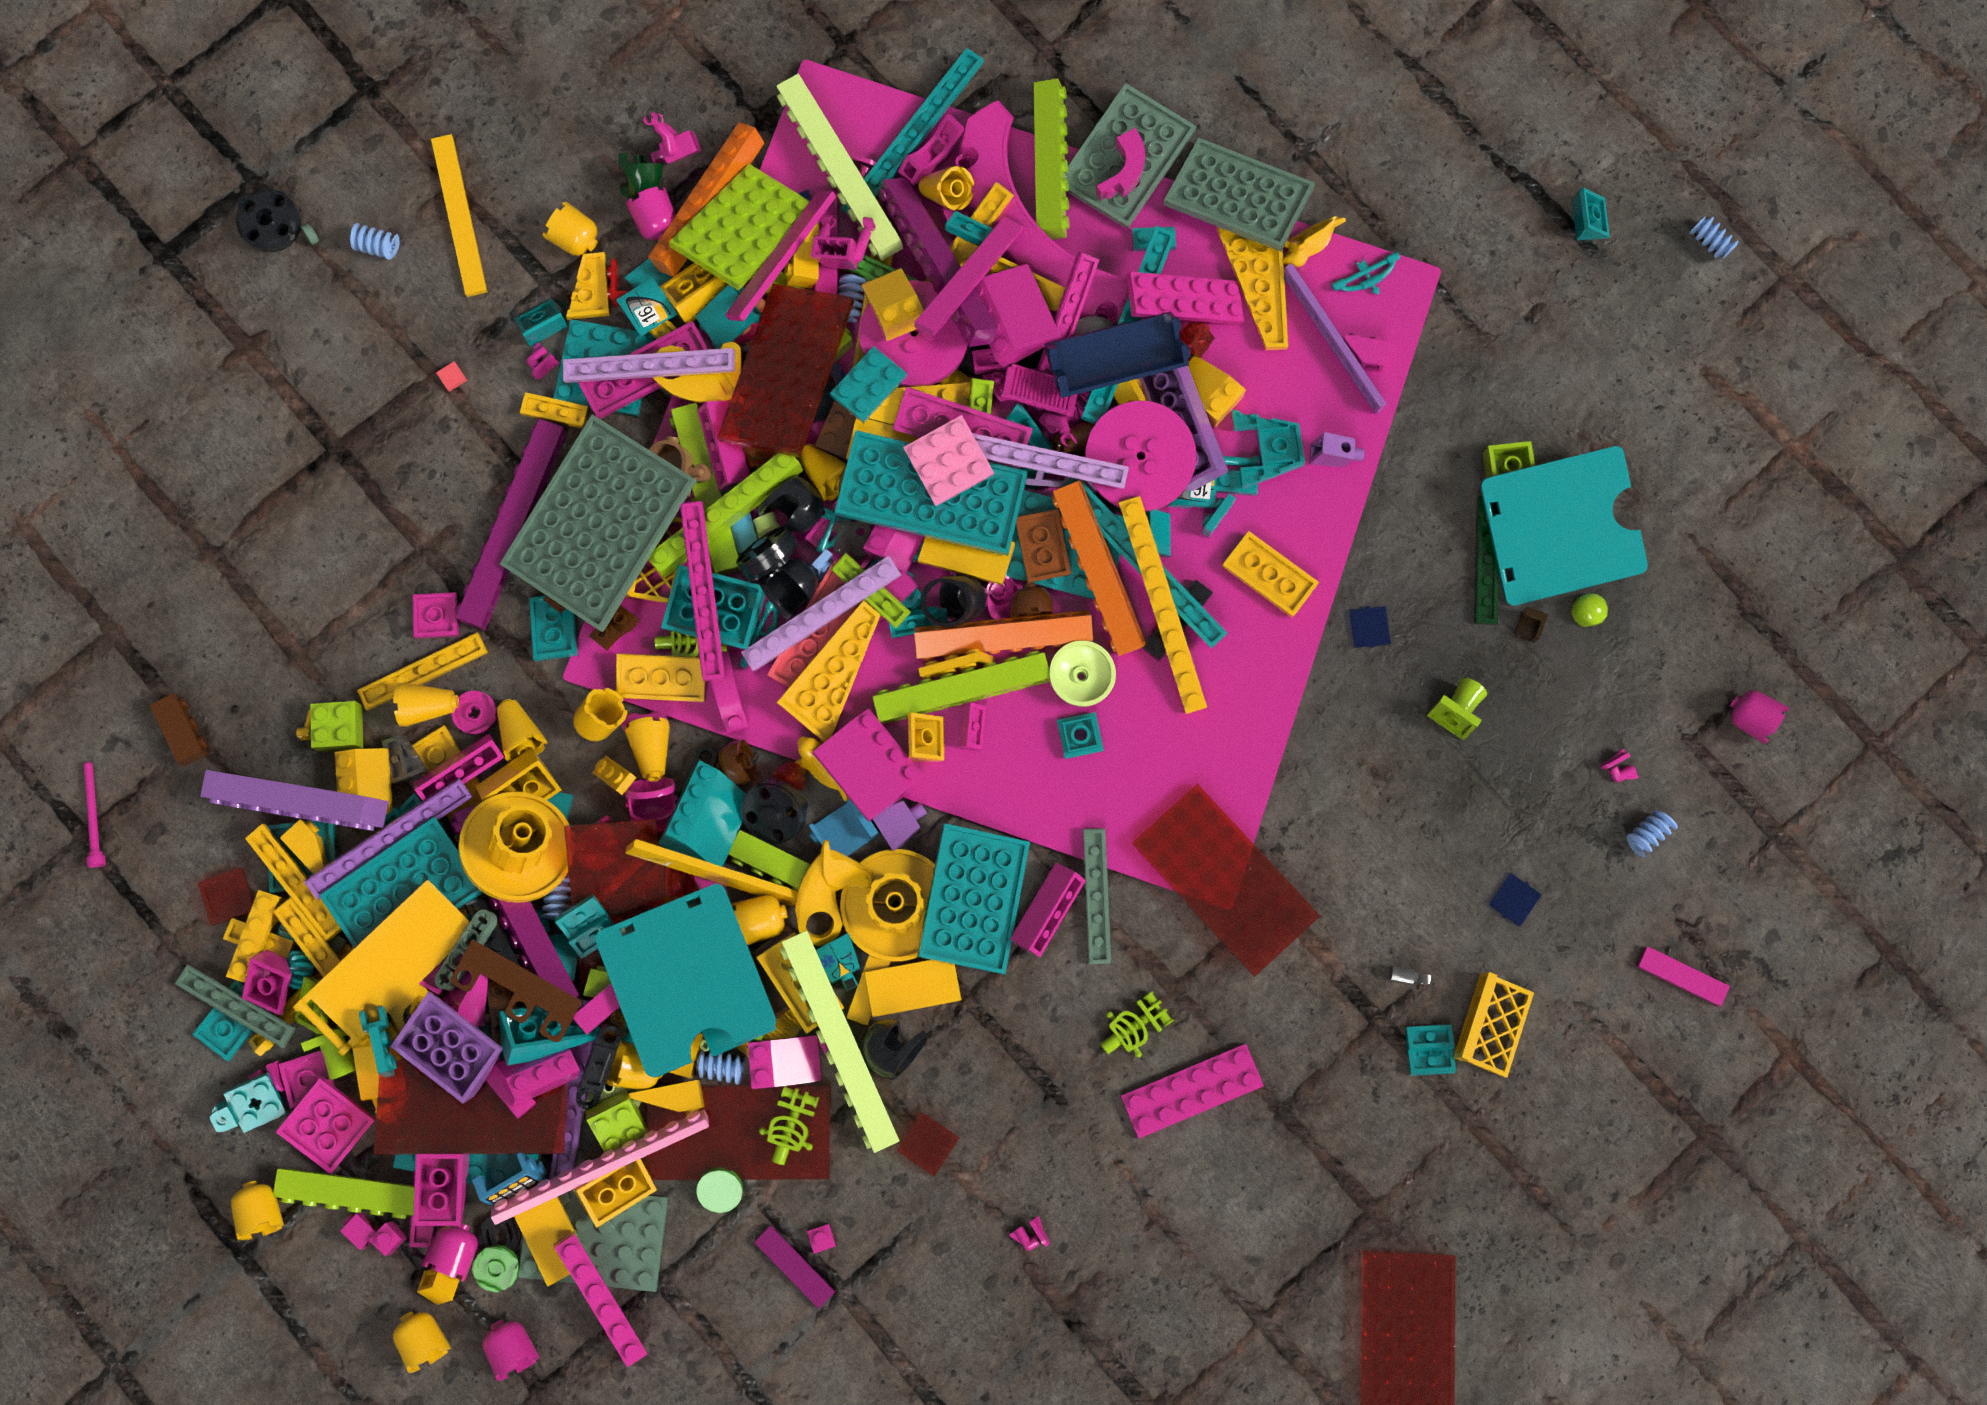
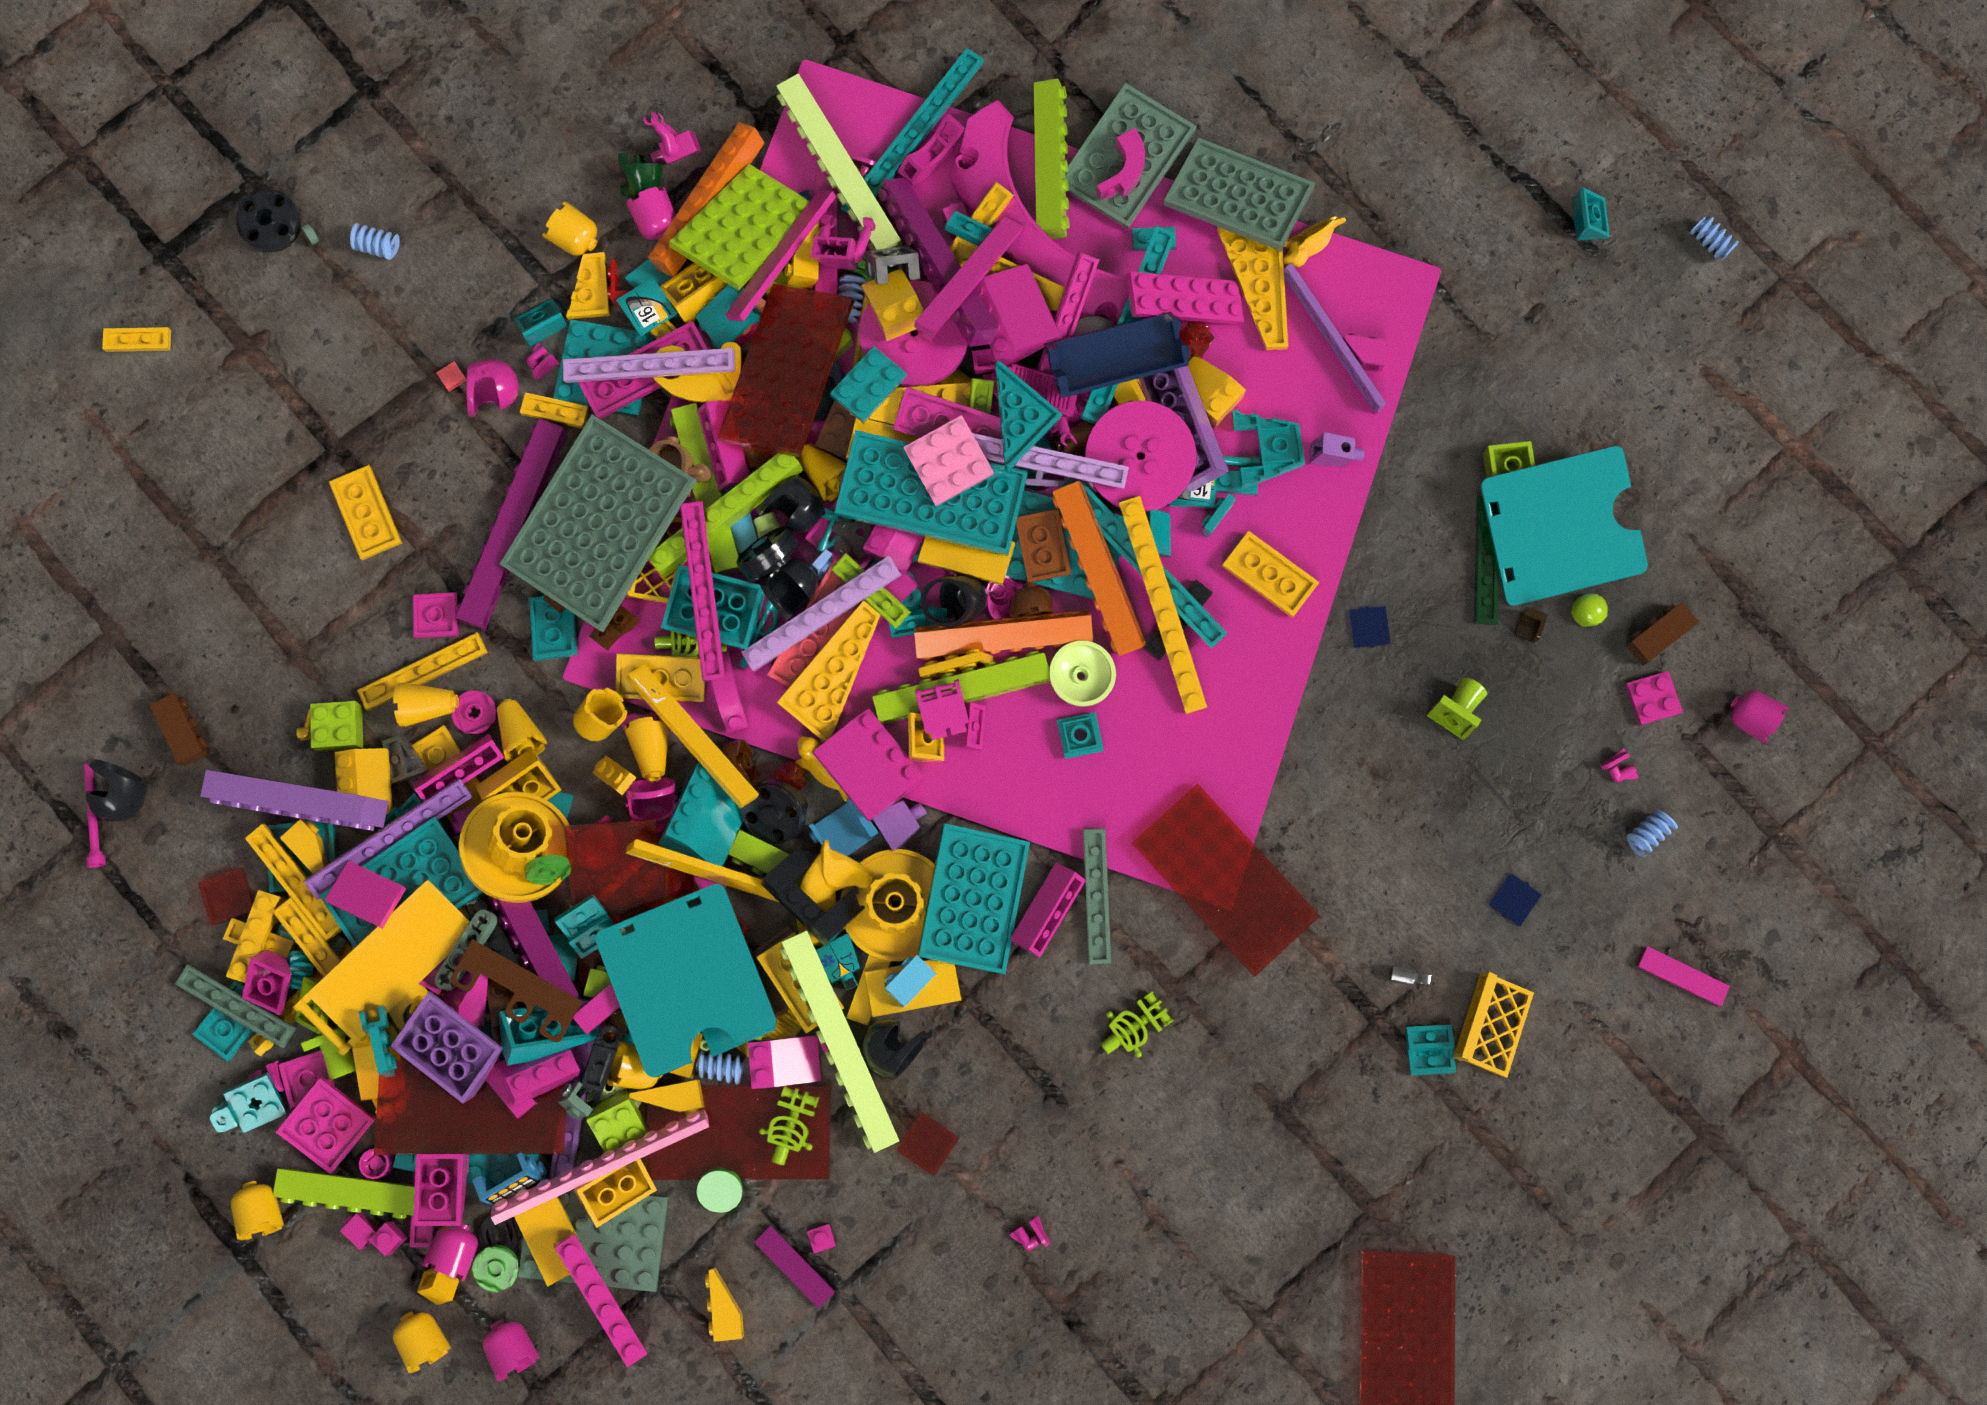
yellow tile [431,134,488,297] -> none
light blue piece [541,874,575,920] -> none
yellow cylinder [731,895,788,945] -> none
yellow cone [919,166,974,210] -> none
dark pink plate [1121,1044,1264,1139] -> none
teal piece [1331,251,1400,295] -> none
none -> black piece [86,759,147,822]
none -> yellow plate [102,327,171,352]
none -> dark pink tile [324,861,406,929]
none -> yellow tile [329,465,402,560]
none -> dark pink wheel [359,1148,396,1179]
none -> dark pink piece [467,359,519,418]
none -> bright green tile [524,855,571,885]
none -> sand green bracket [557,1081,593,1119]
none -> yellow tile [626,665,759,809]
none -> yellow slope [705,1268,744,1342]
none -> black wedge [761,846,865,947]
none -> flat silver panel [865,246,920,284]
none -> medium azure brick [884,955,936,1007]
none -> dark pink plate [915,679,969,740]
none -> teal tile [995,360,1063,473]
none -> dark pink plate [1625,671,1683,726]
none -> reddish brown brick [1626,602,1699,666]

